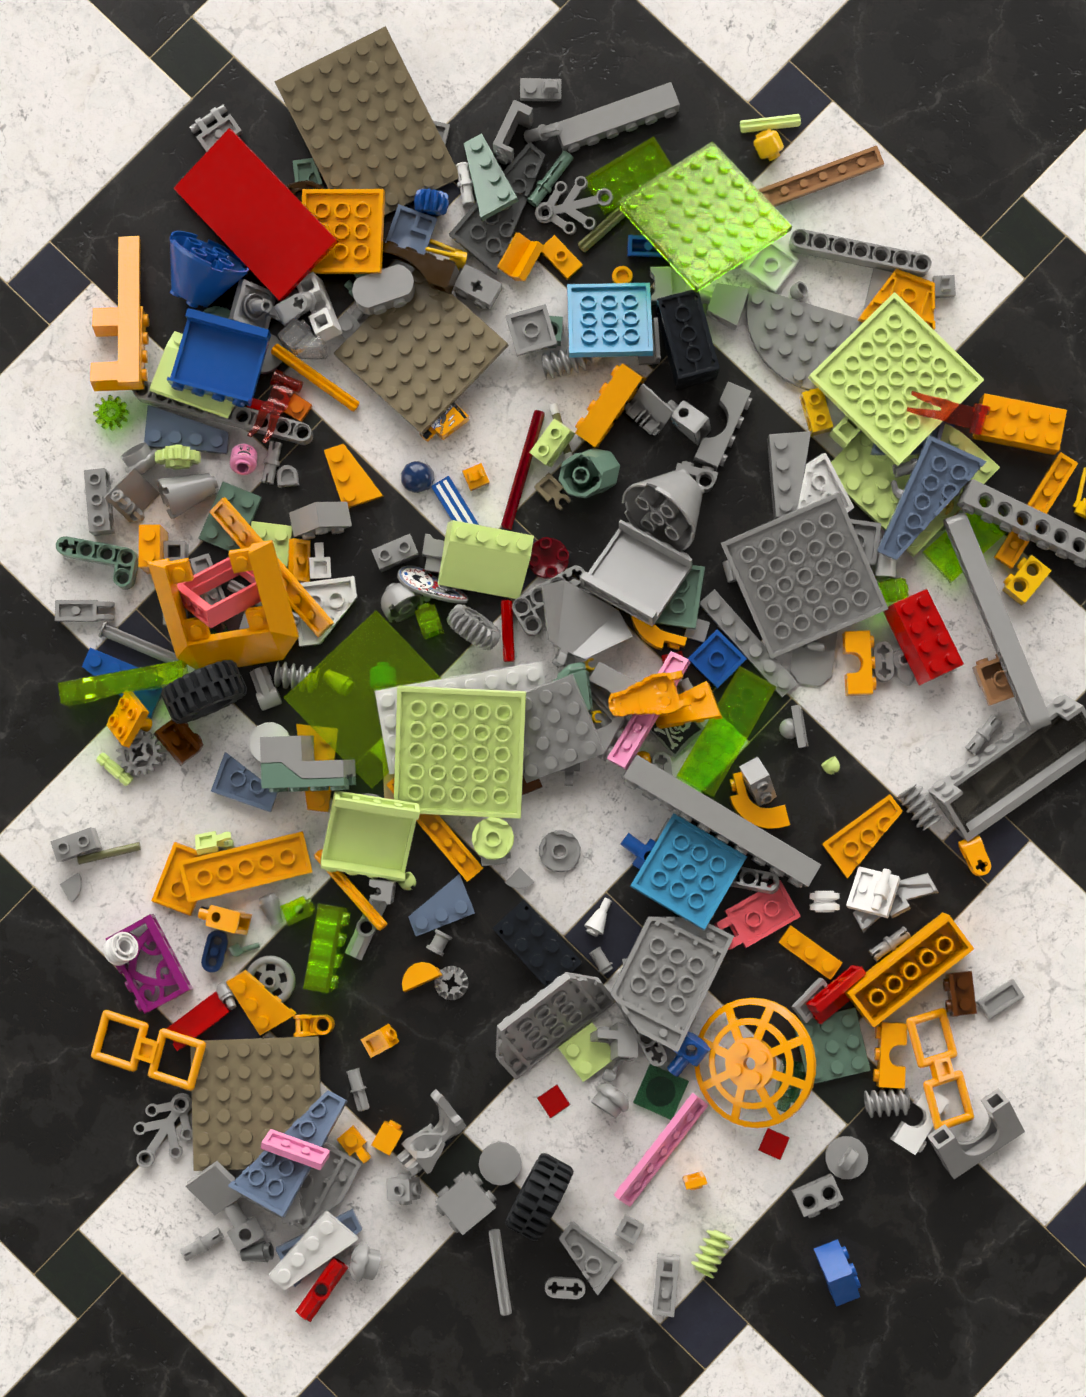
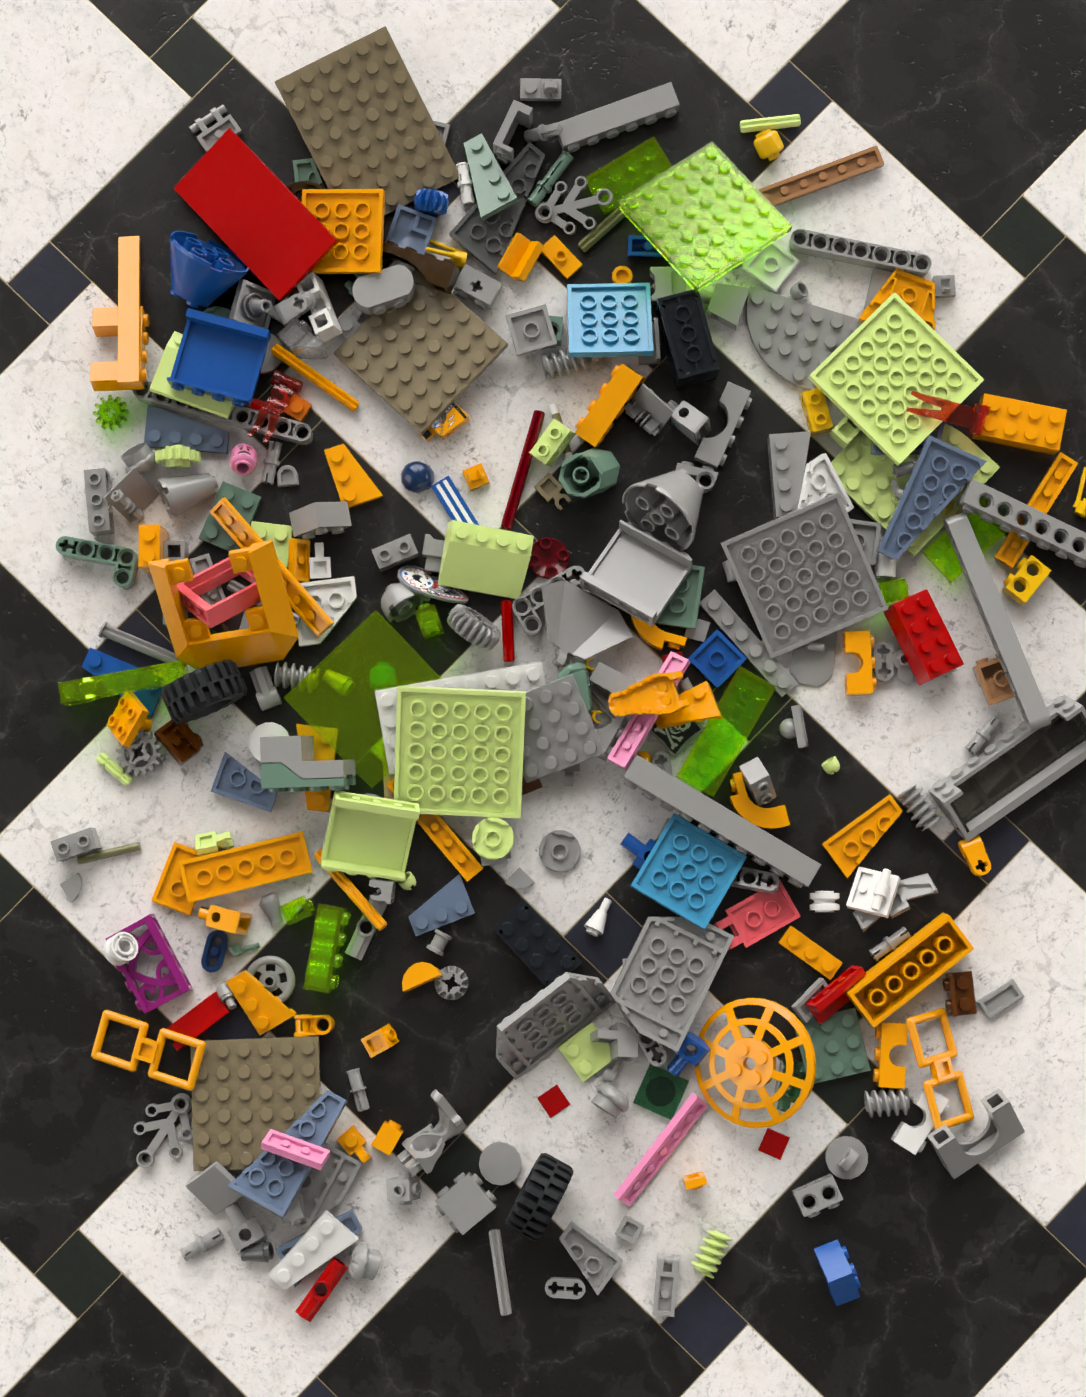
light grey hinge [55,600,115,622] -> none
light grey pin [589,947,613,975] -> none

